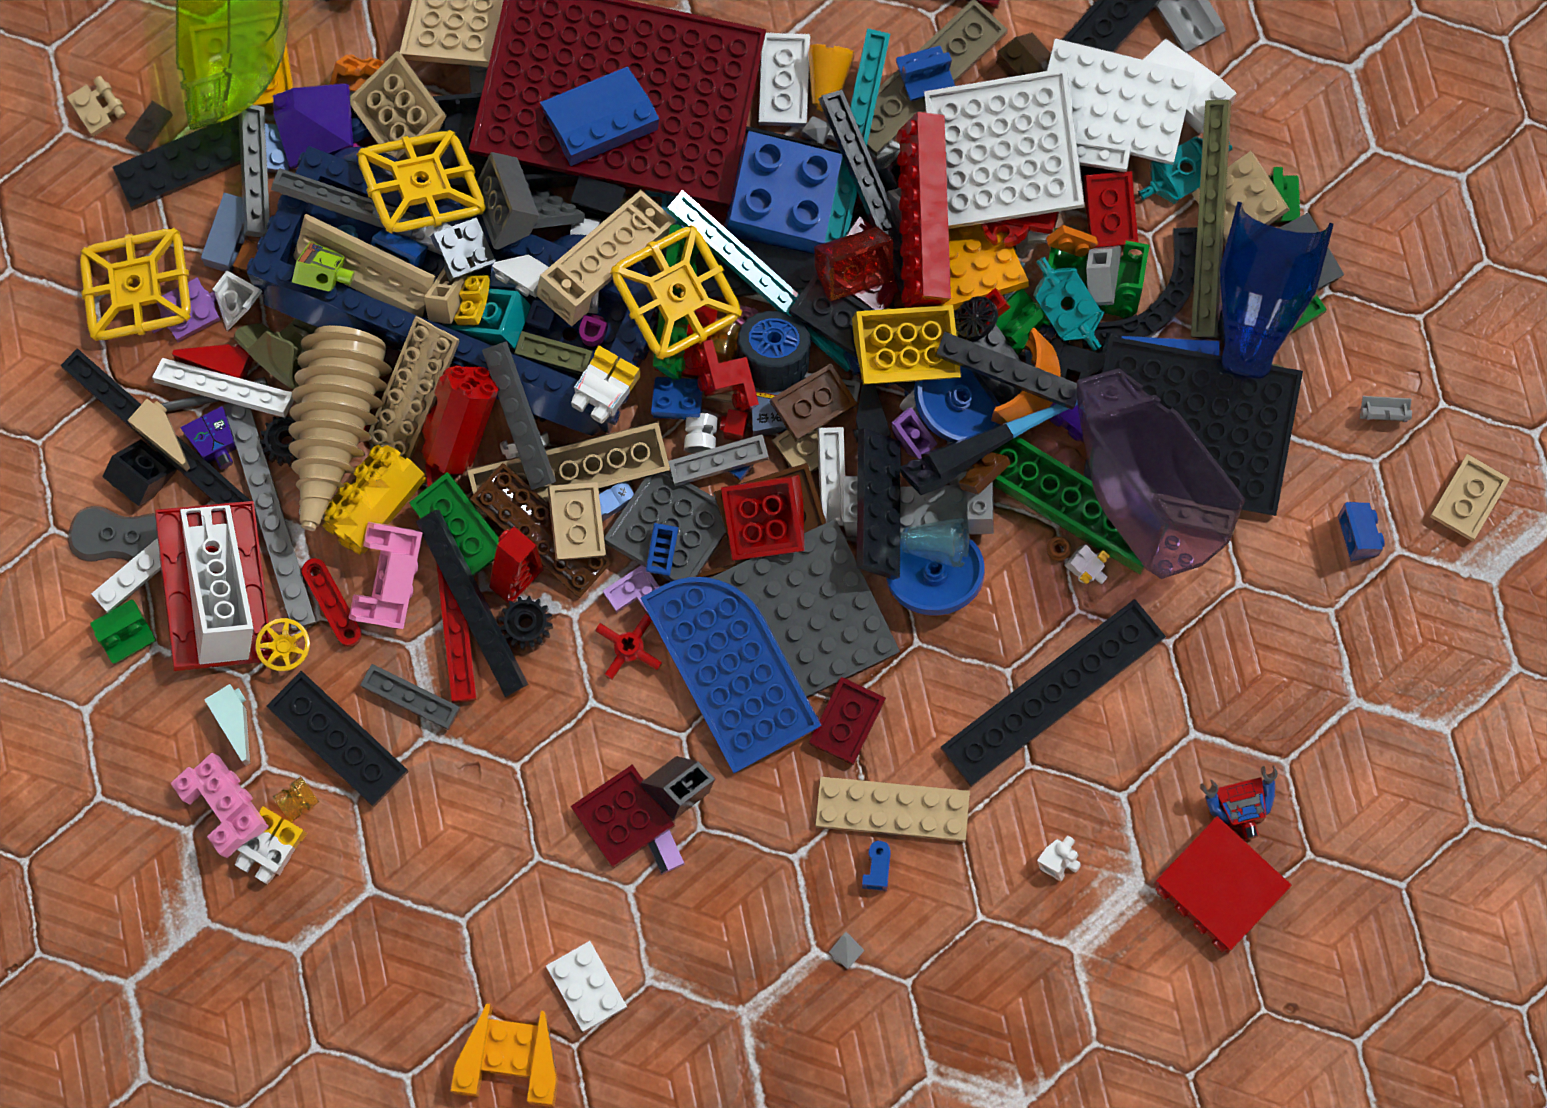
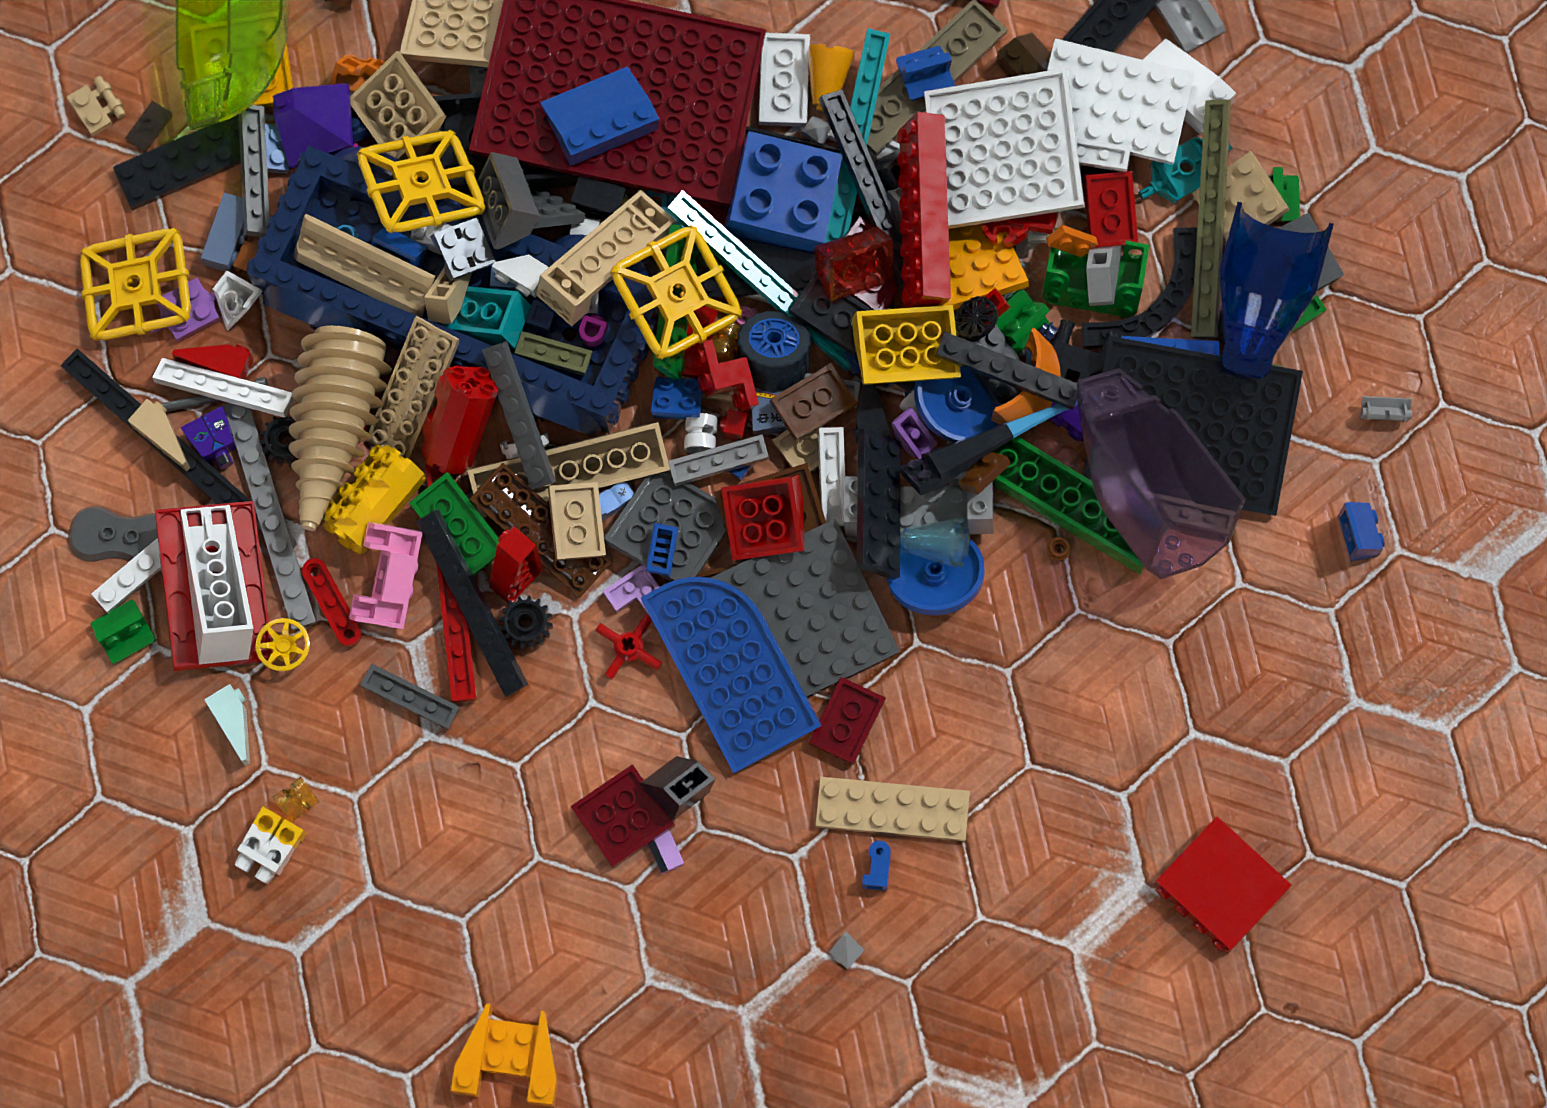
black slope [102,440,177,506] -> none
bright pink bracket [171,753,269,858] -> none
olive piece [234,318,319,389] -> none
black plate [267,671,409,807] -> none
dark grey plate [271,168,419,237] -> none
lime torso [292,241,355,291] -> none
yellow slope [454,276,490,325] -> none
white plate [546,941,627,1033] -> none
white hips [571,346,640,424] -> none
black plate [940,599,1166,787] -> none
teal plate [1033,257,1104,351] -> none
white piece [1037,836,1081,881] -> none
white piece [1064,544,1110,584] -> none
torso [1200,765,1278,840] -> none
tan plate [1430,454,1510,542] -> none

